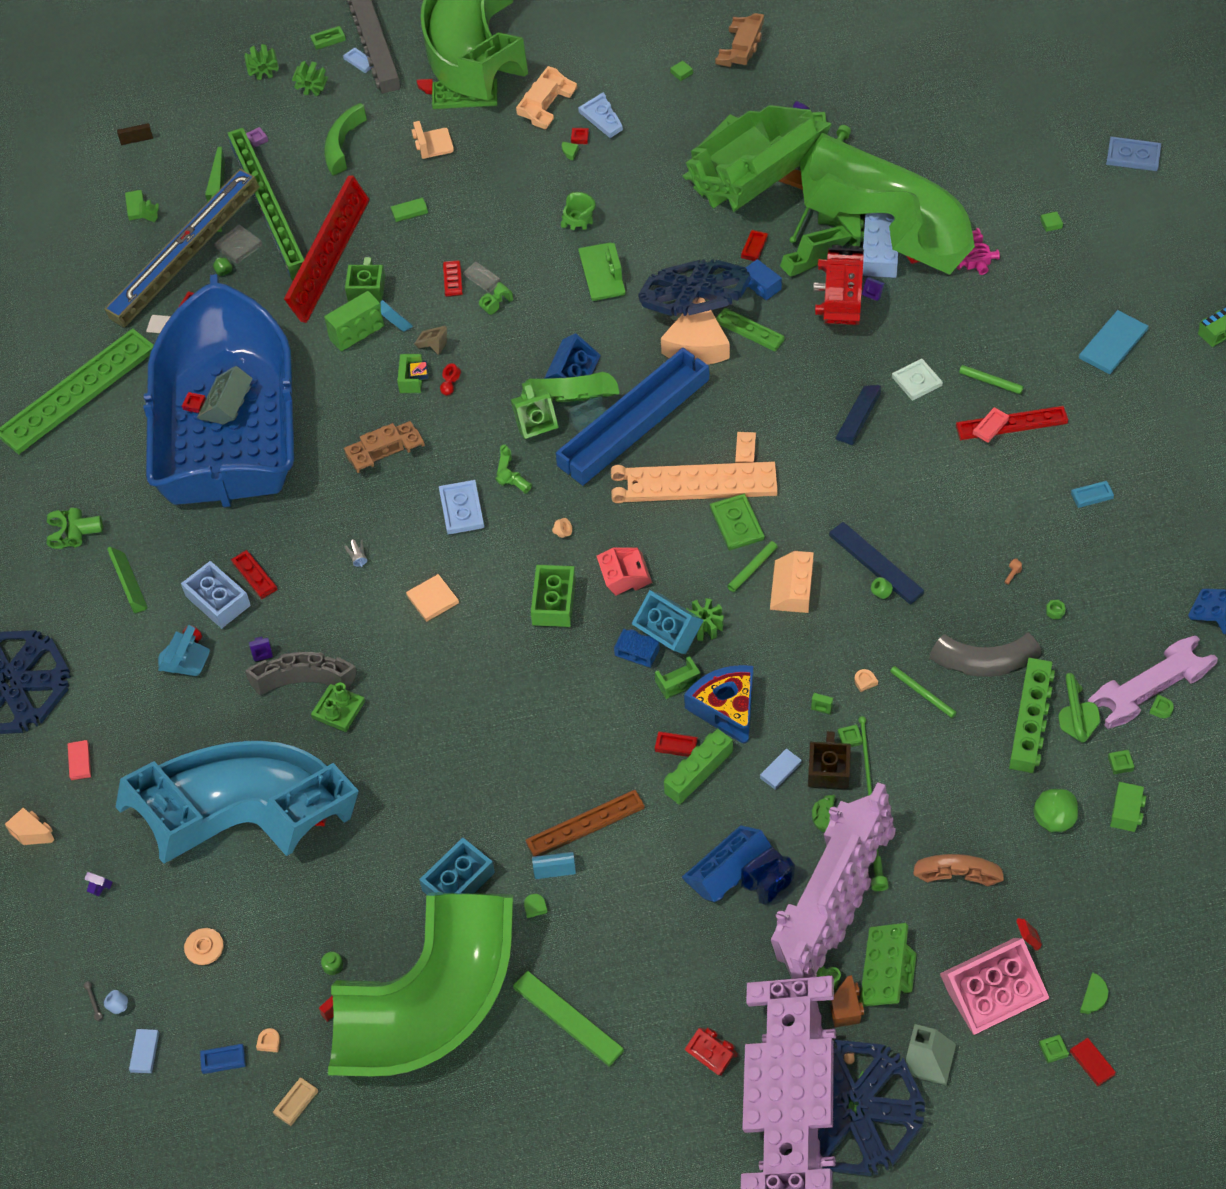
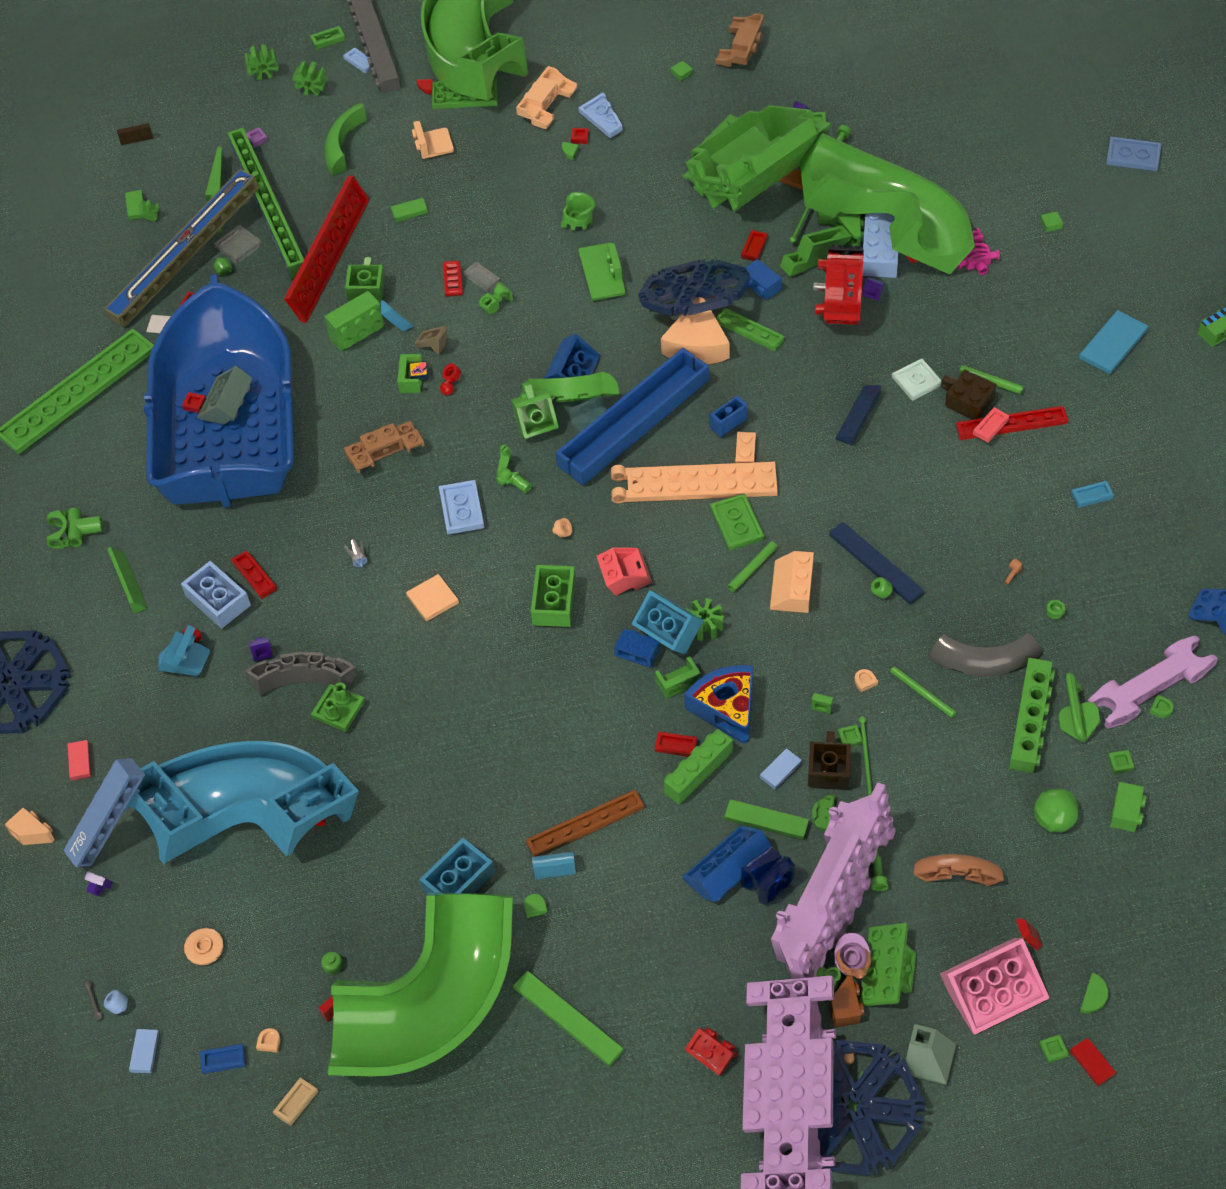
none -> medium blue brick [63,758,145,867]
none -> blue brick [709,396,747,437]
none -> bright green tile [724,799,809,840]
none -> lavender piece [834,933,871,979]
none -> dark brown hinge [941,369,997,420]

